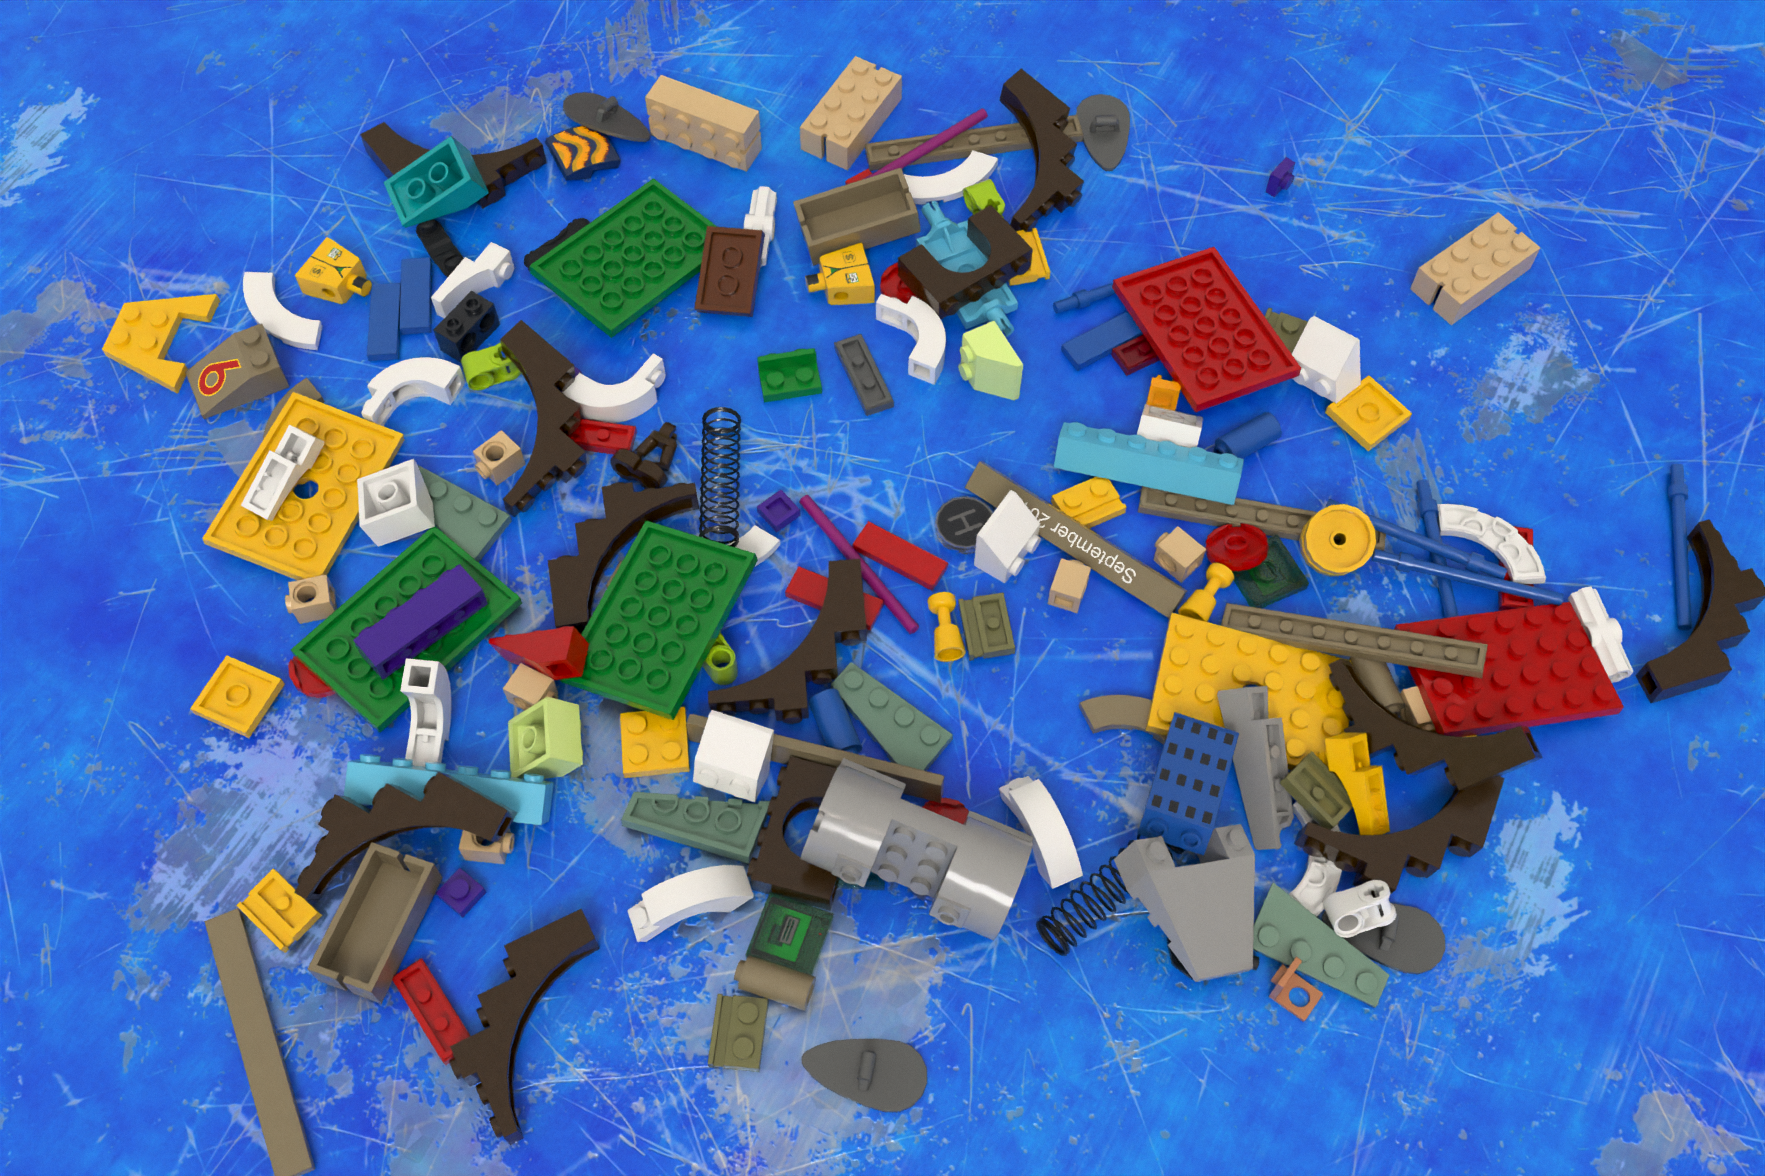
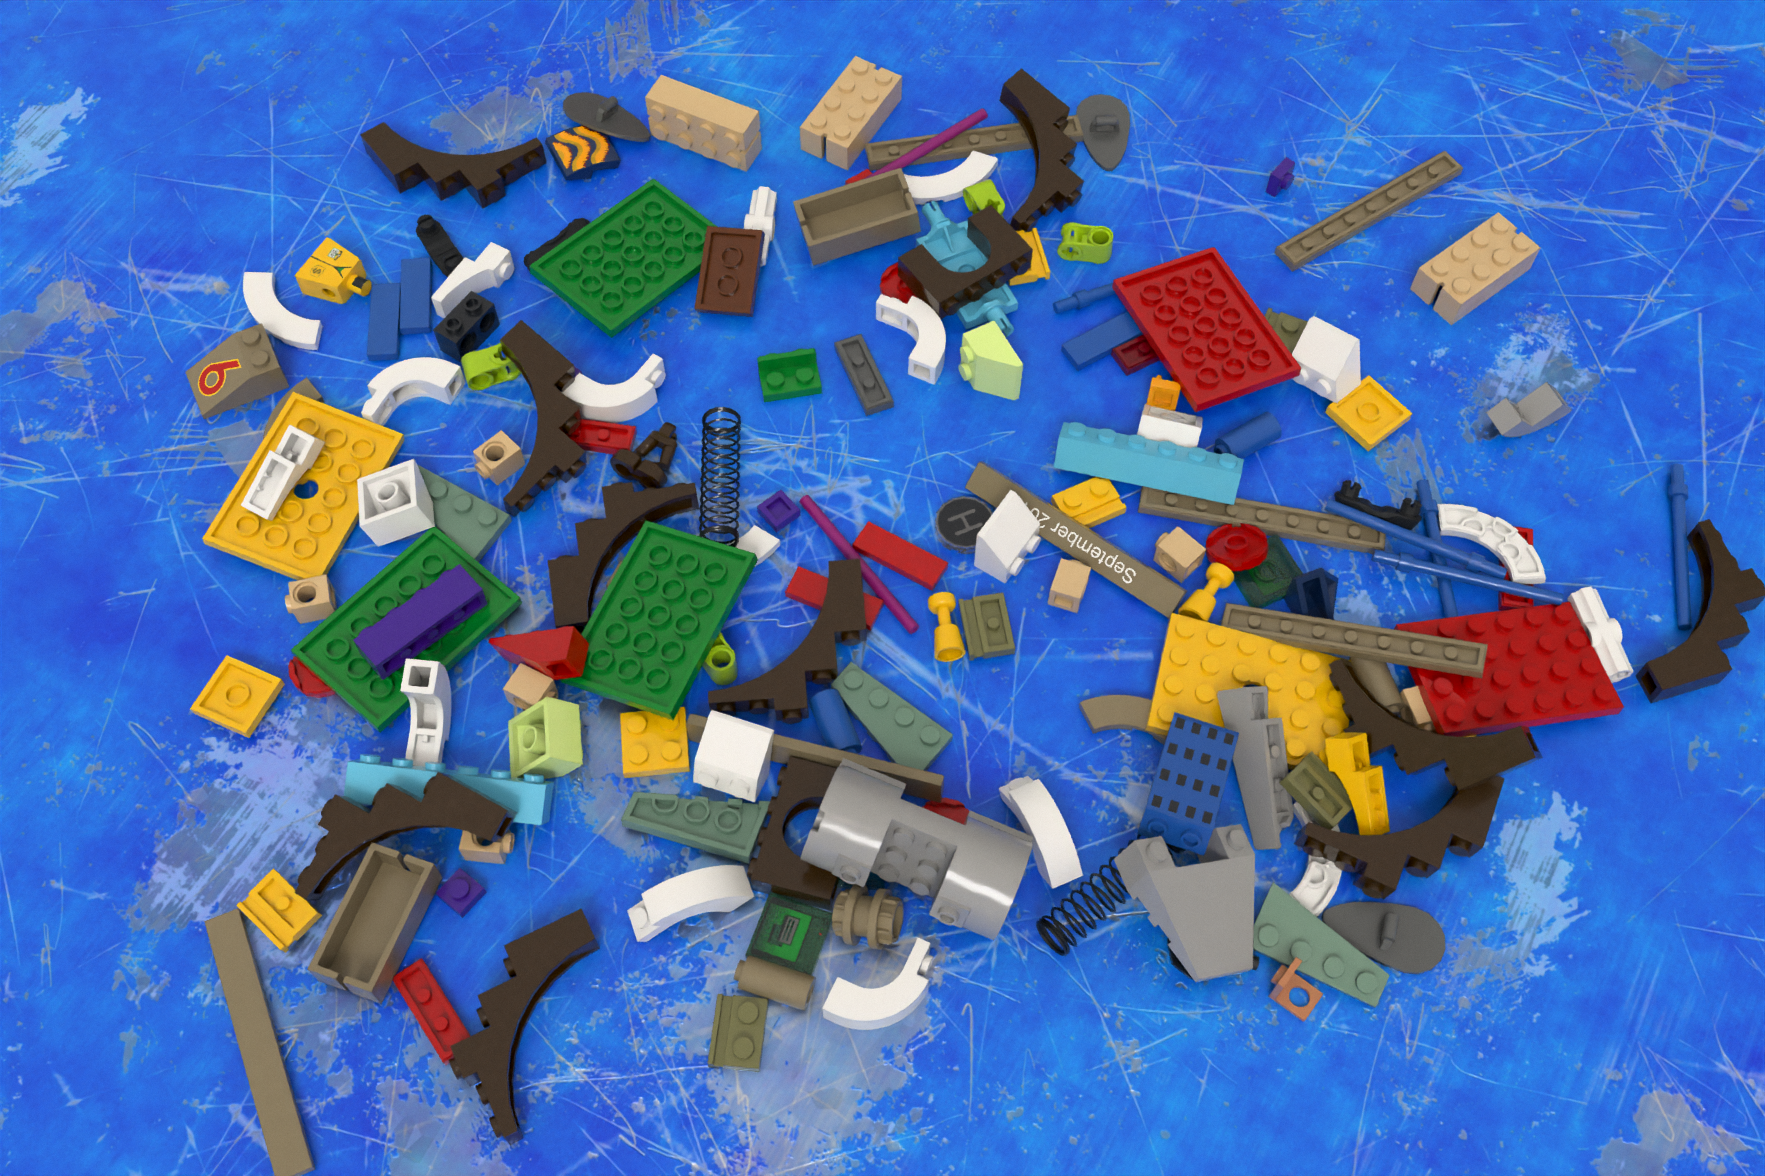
yellow wing [102,294,220,394] -> none
teal slope [383,136,489,228] -> none
dark grey shield [802,1039,927,1112] -> none
yellow torso [805,243,875,305] -> none
yellow wheel [1299,504,1376,577] -> none
white piece [1324,880,1397,938] -> none
none -> white arch [822,938,934,1030]
none -> dark tan piece [832,884,904,950]
none -> lime piece [1057,222,1113,264]
none -> dark tan tile [1275,151,1463,272]
none -> dark blue slope [1284,568,1339,620]
none -> black piece [1334,480,1422,530]
none -> light grey brick [1486,382,1572,437]

